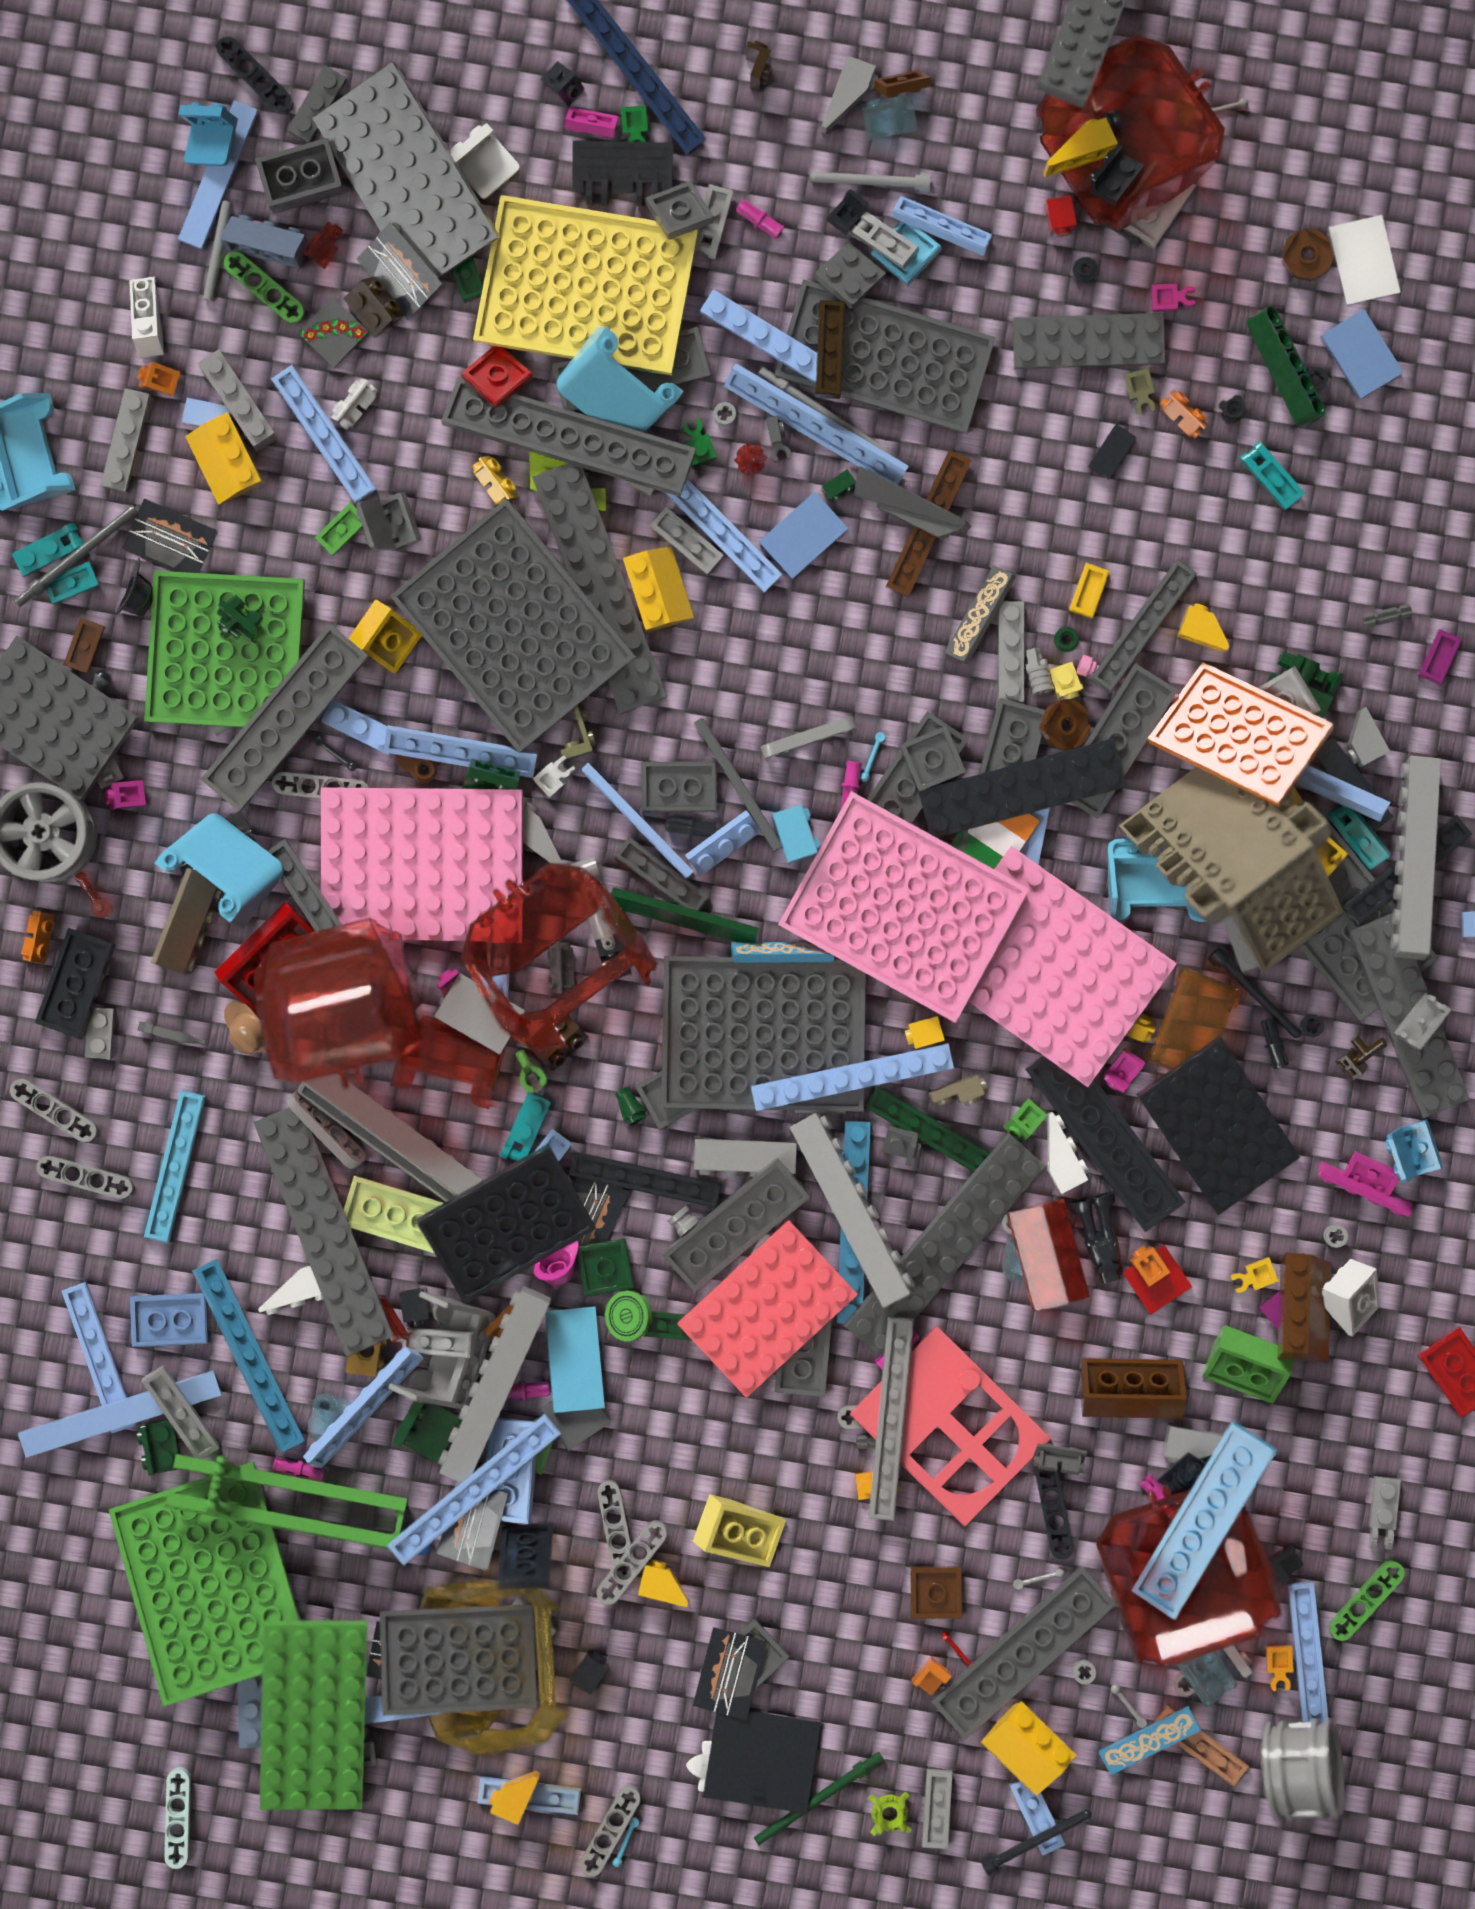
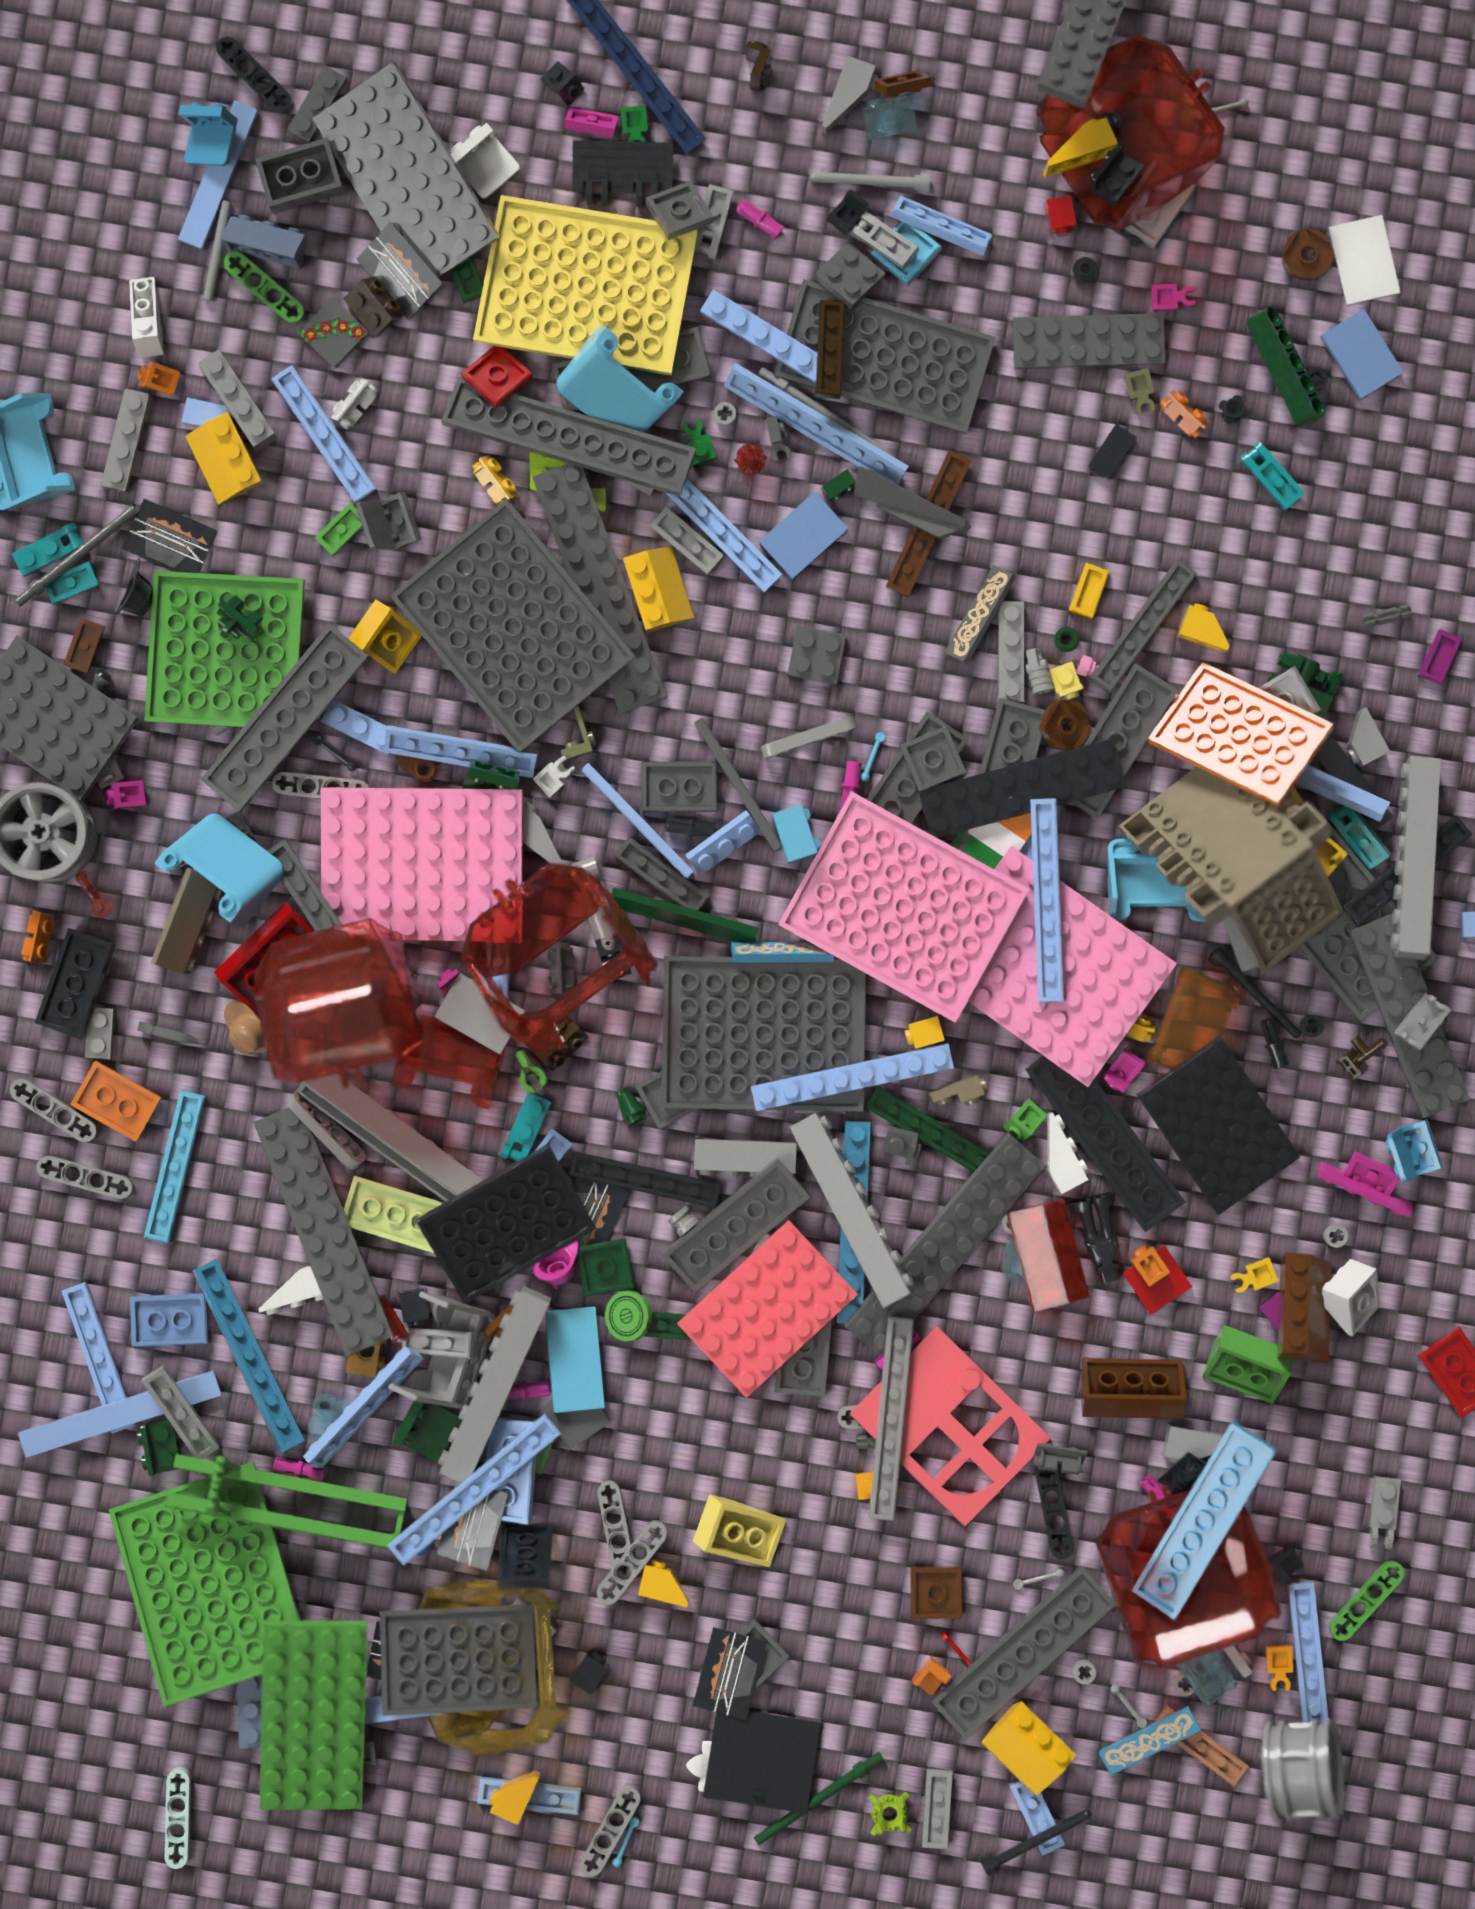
clear red plate [303,221,343,269] -> none
none -> orange plate [70,1061,162,1142]
none -> dark grey plate [787,626,846,685]
none -> light blue tile [1030,798,1064,1003]

